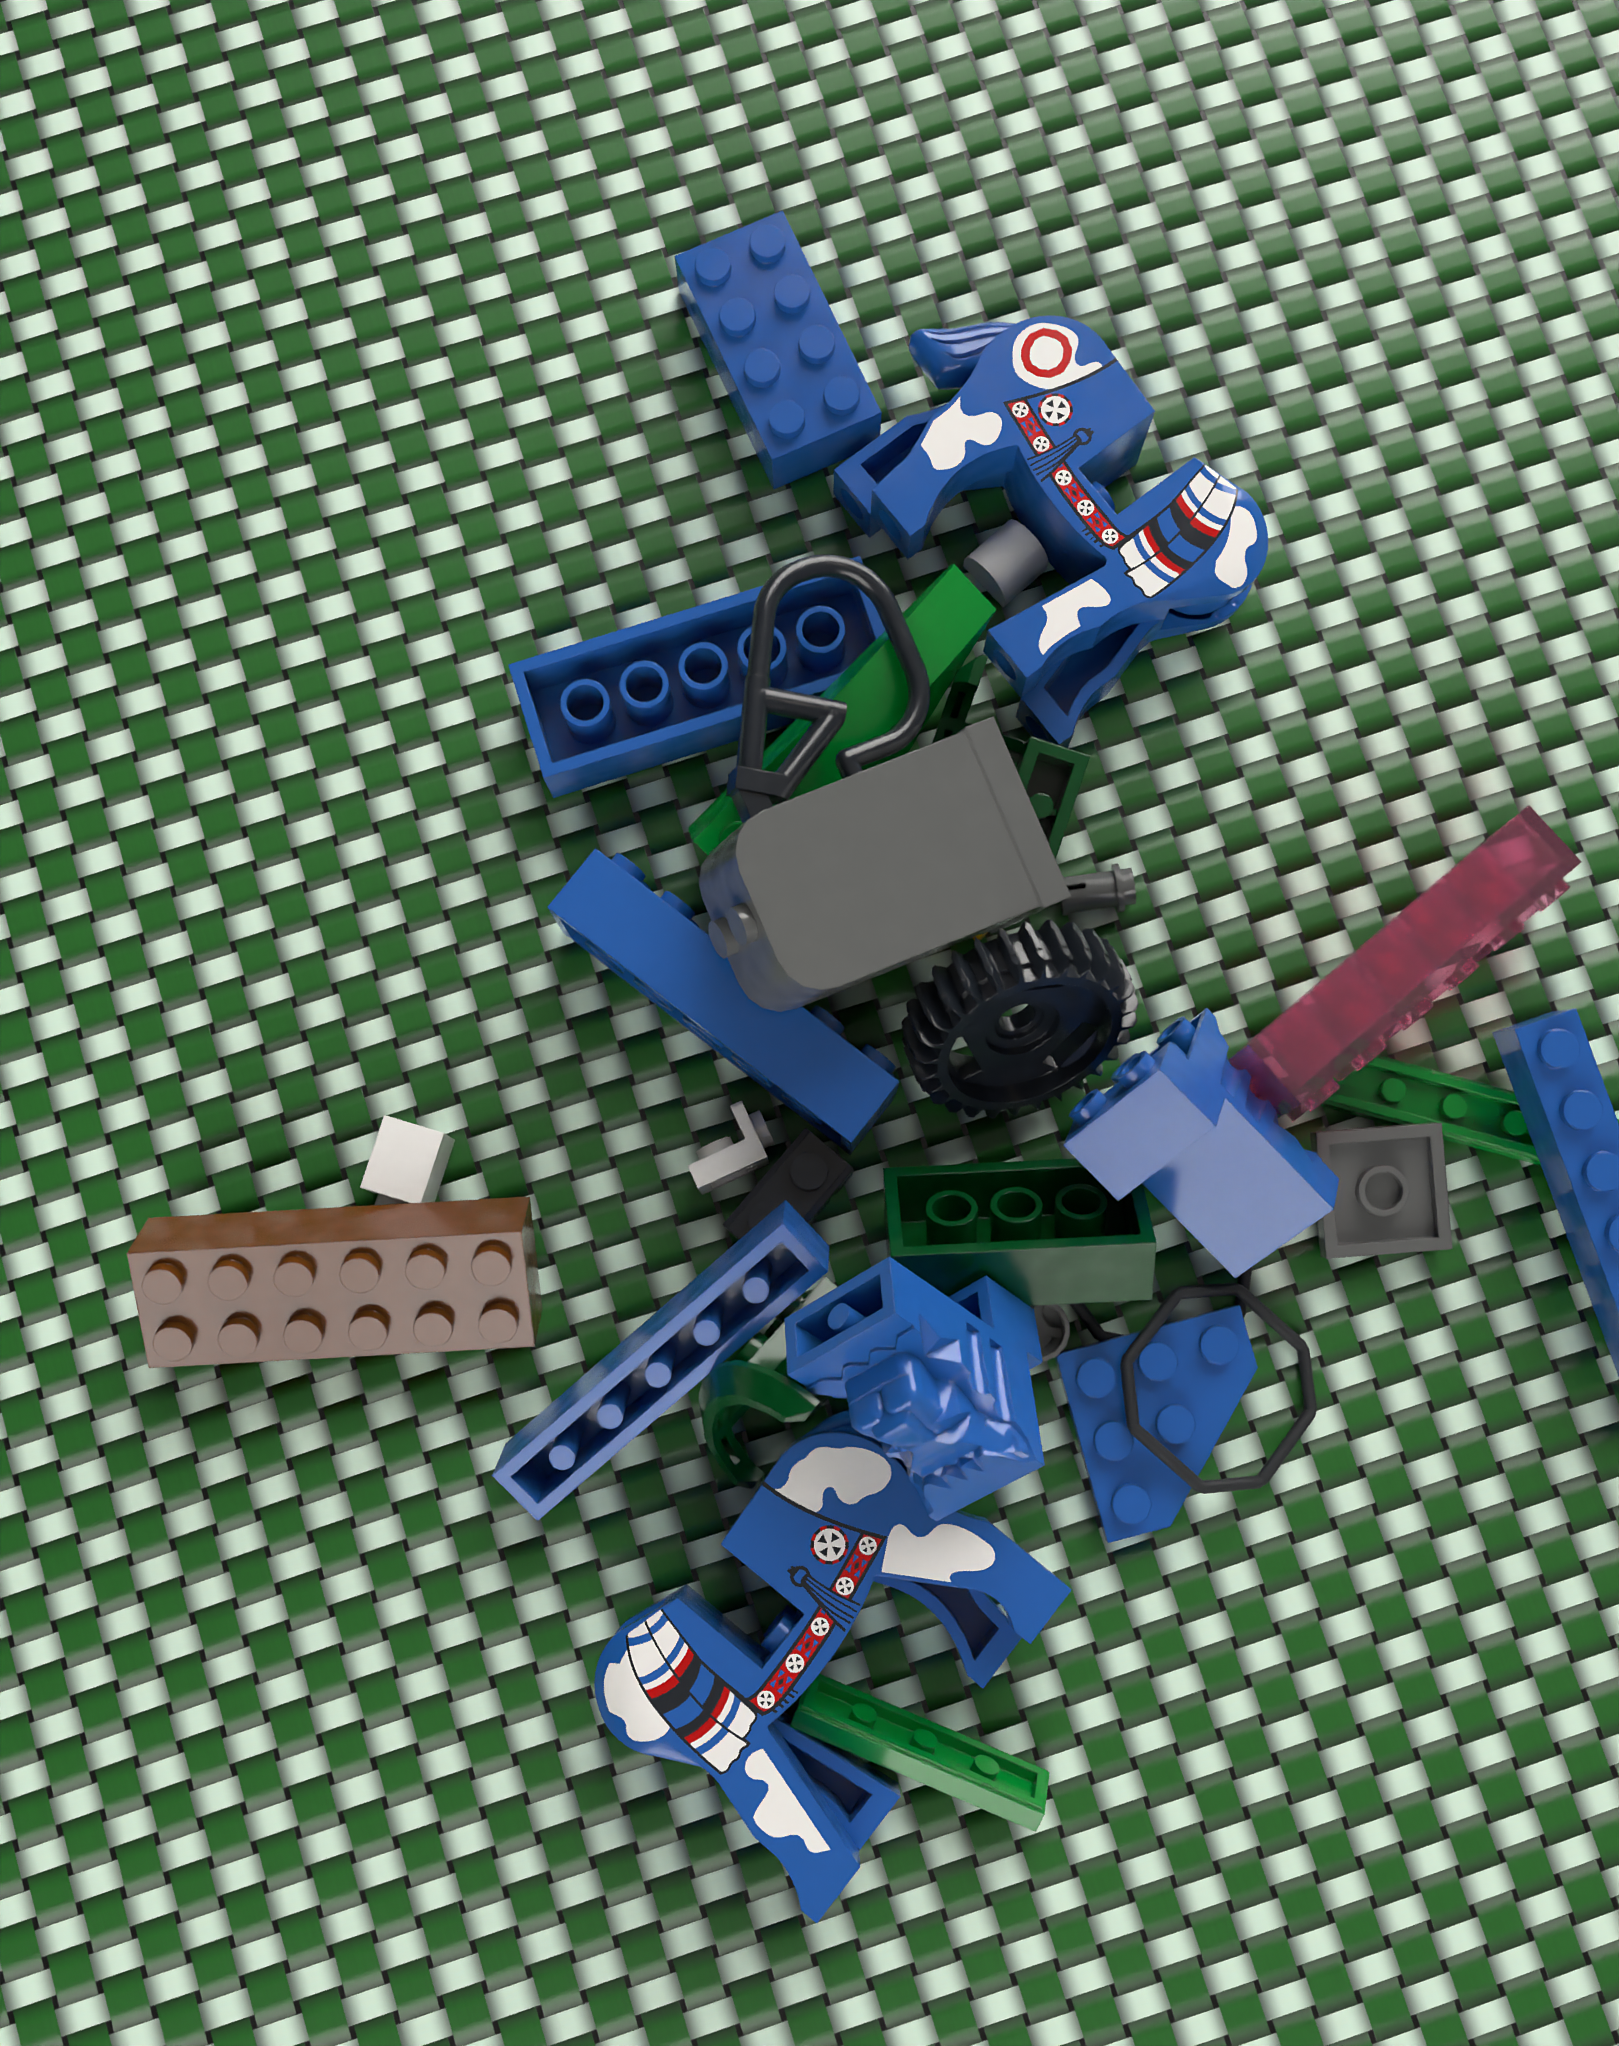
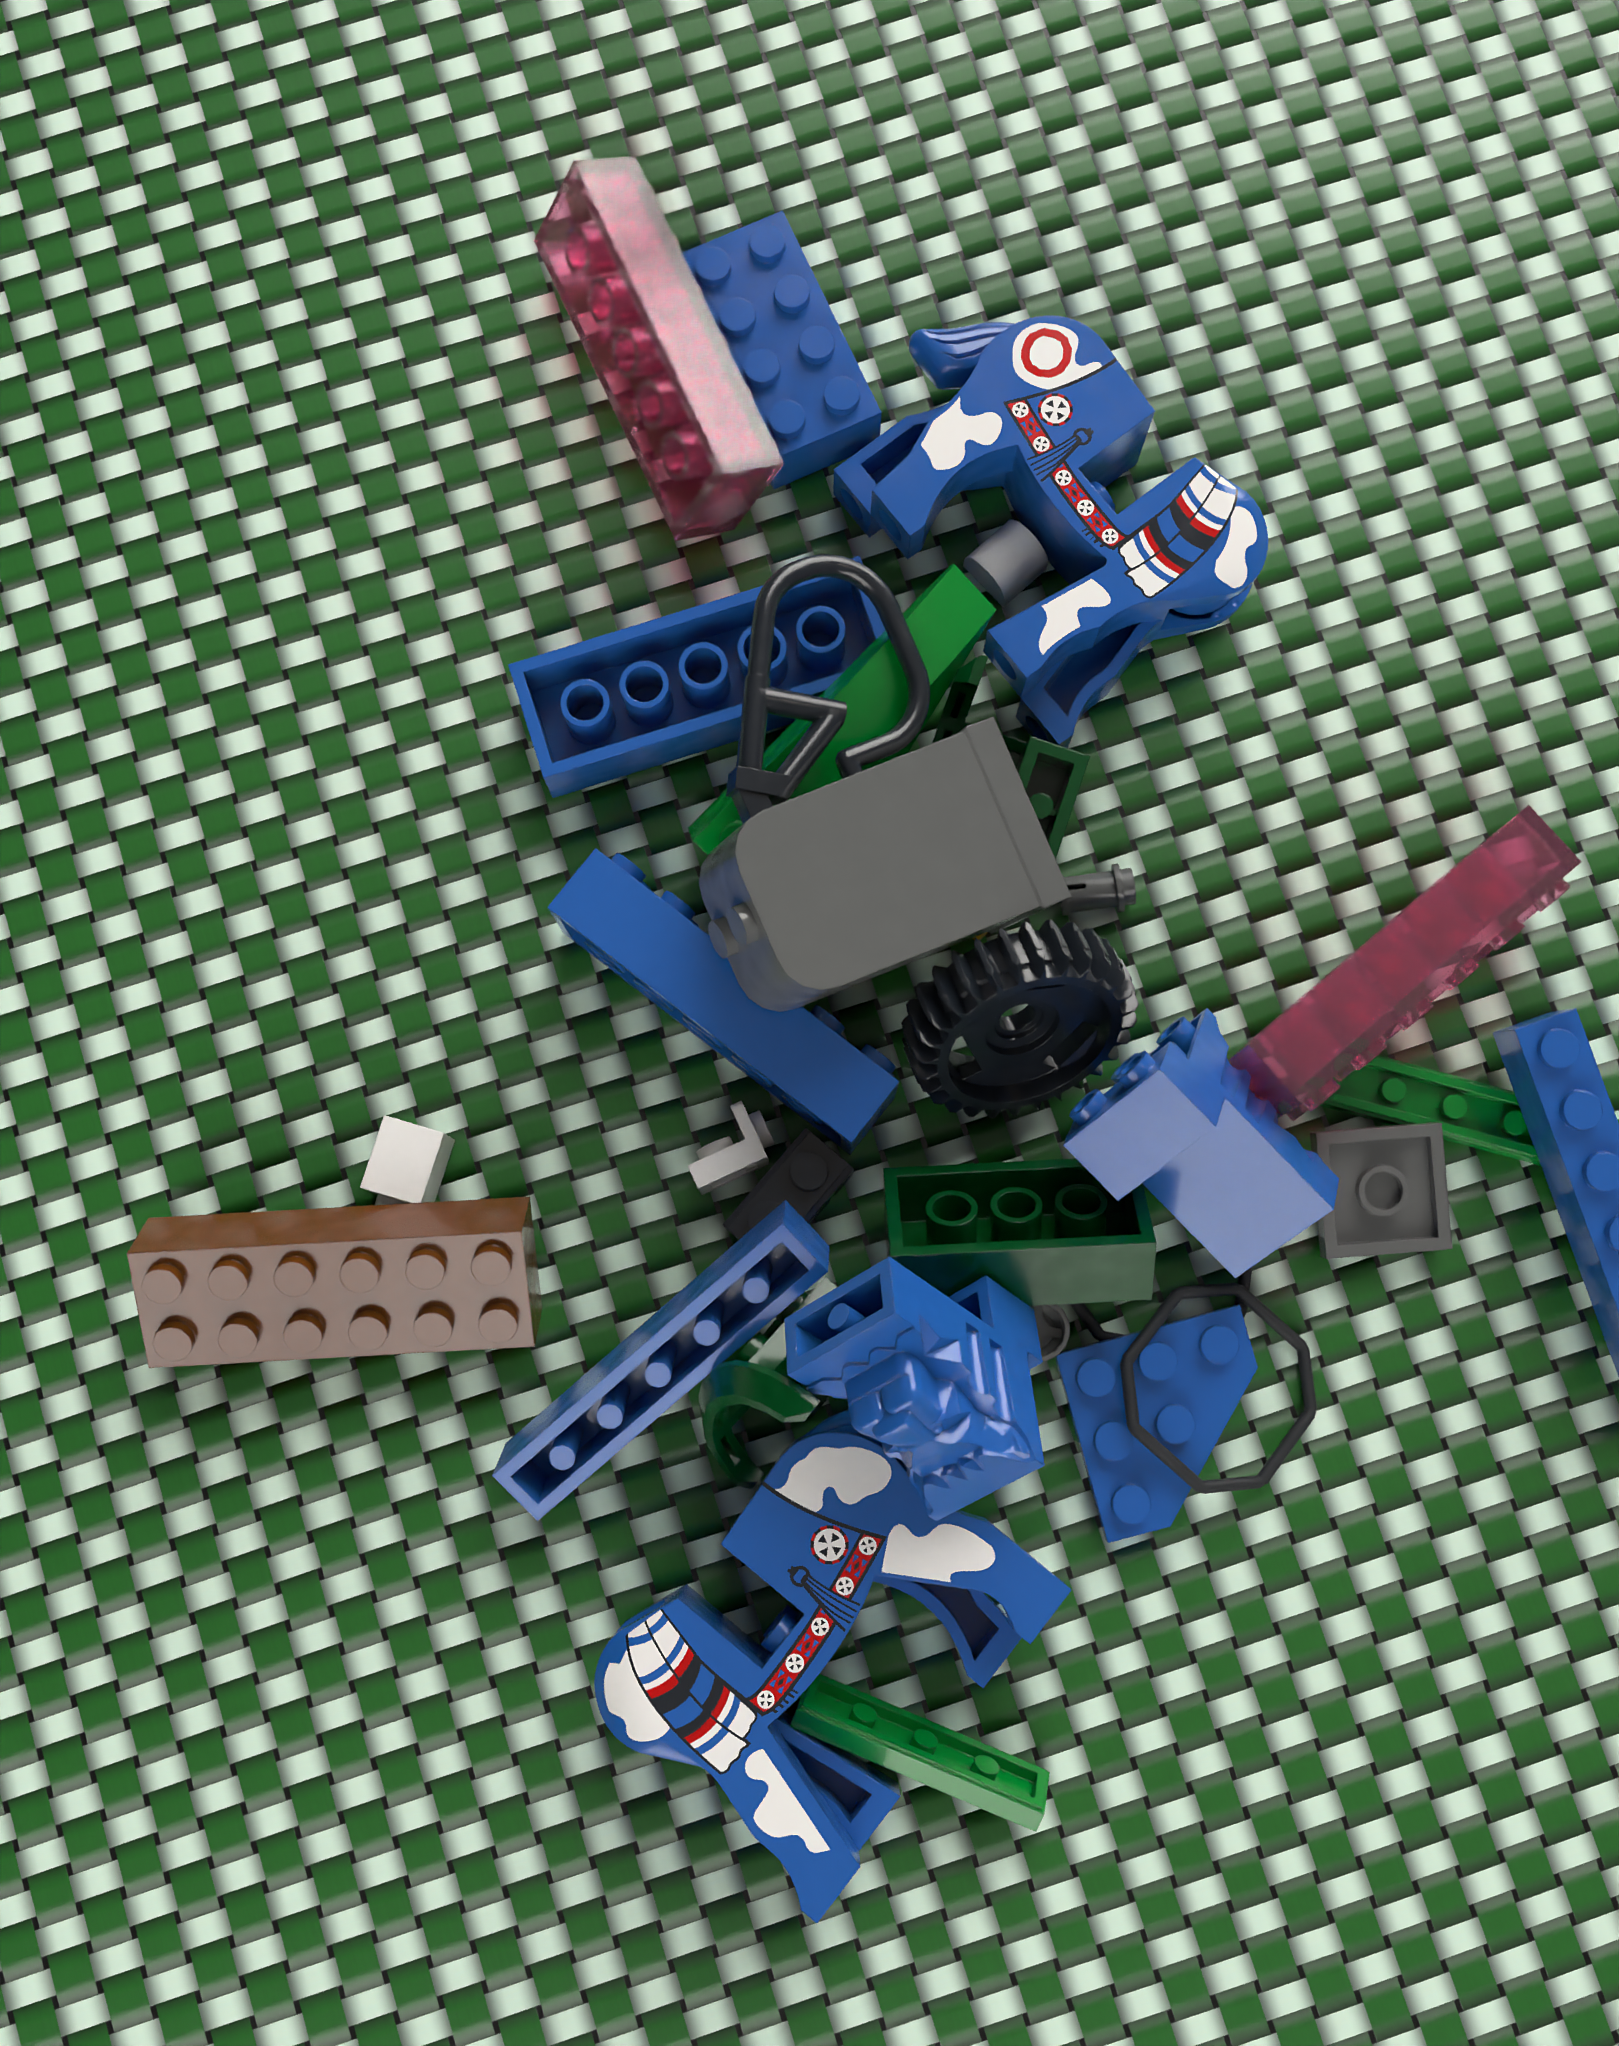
none -> clear pink brick [534,156,784,541]

